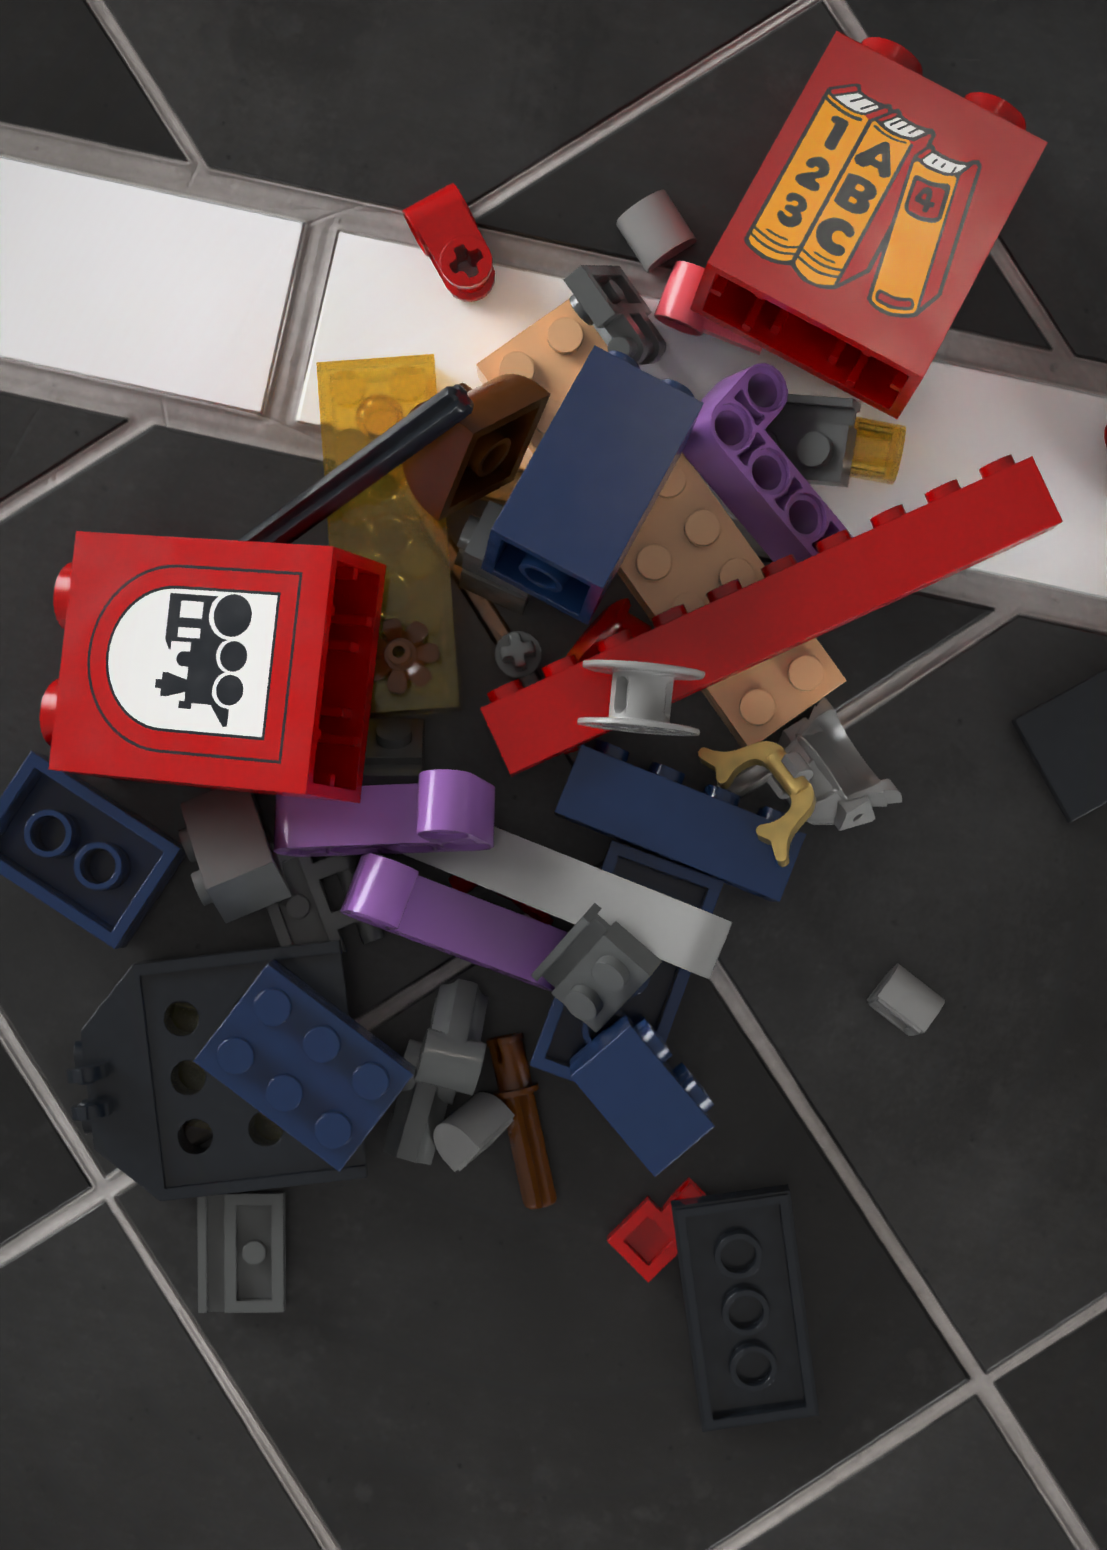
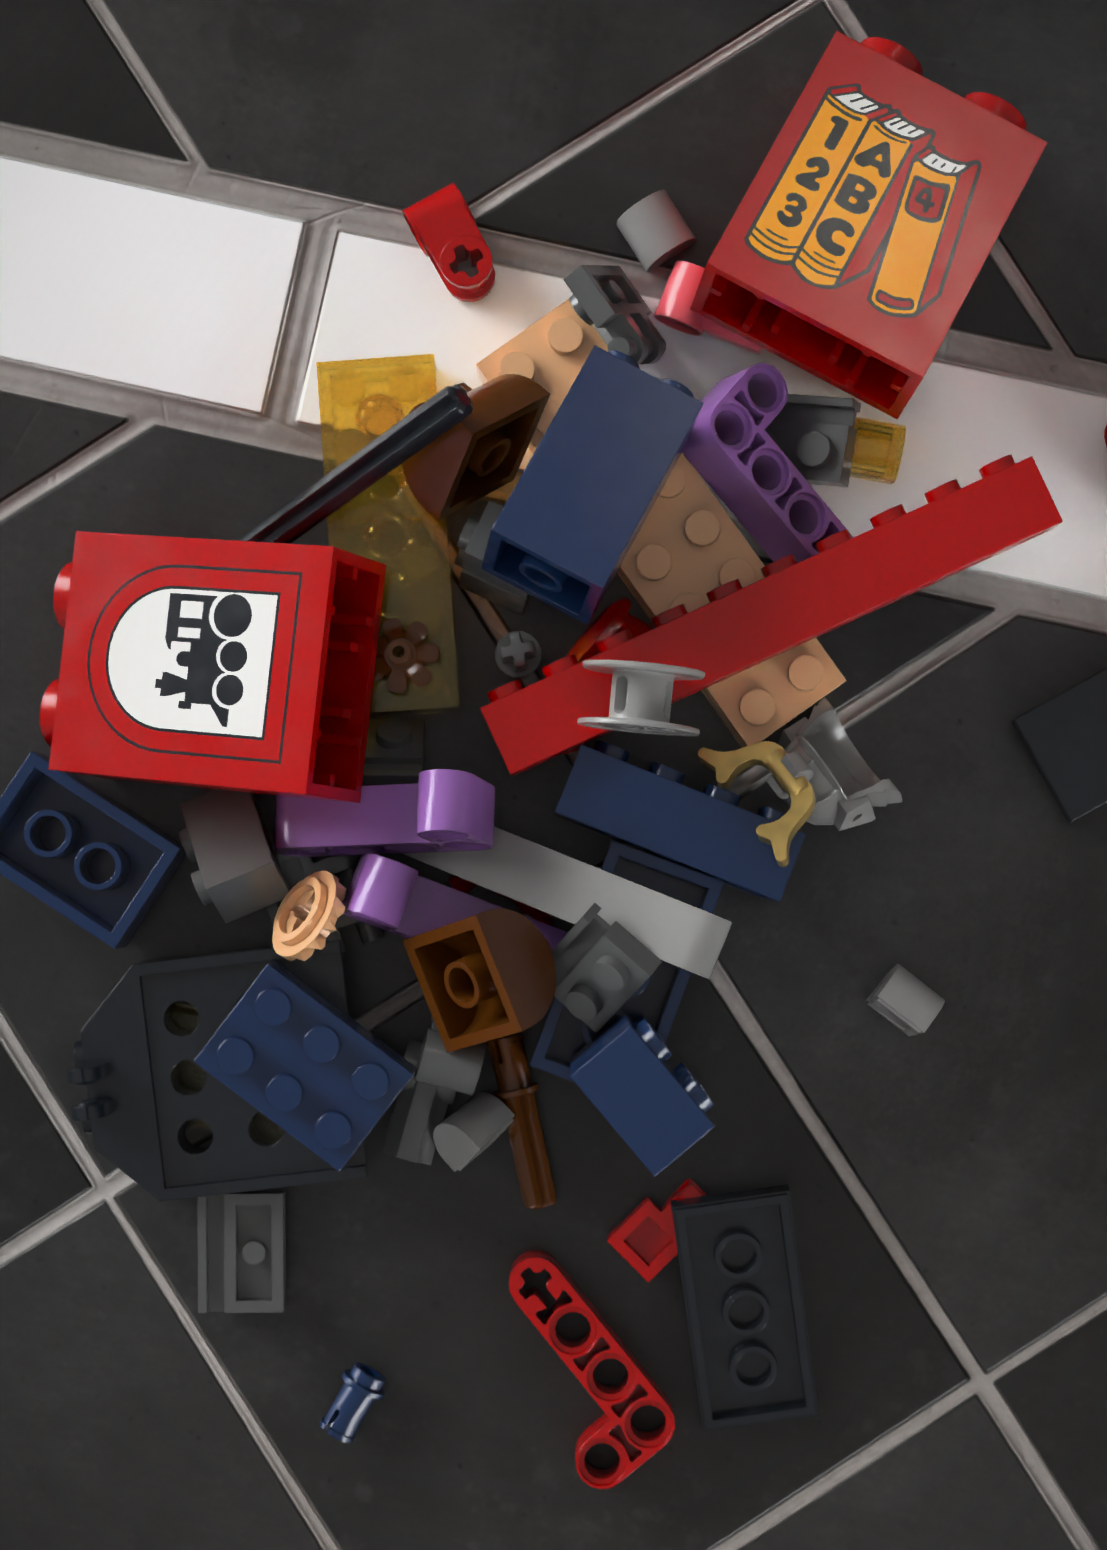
none -> light nougat gear [272,871,346,962]
none -> dark blue pin [319,1362,386,1443]
none -> reddish brown brick [402,908,556,1053]
none -> red beam [509,1250,675,1489]

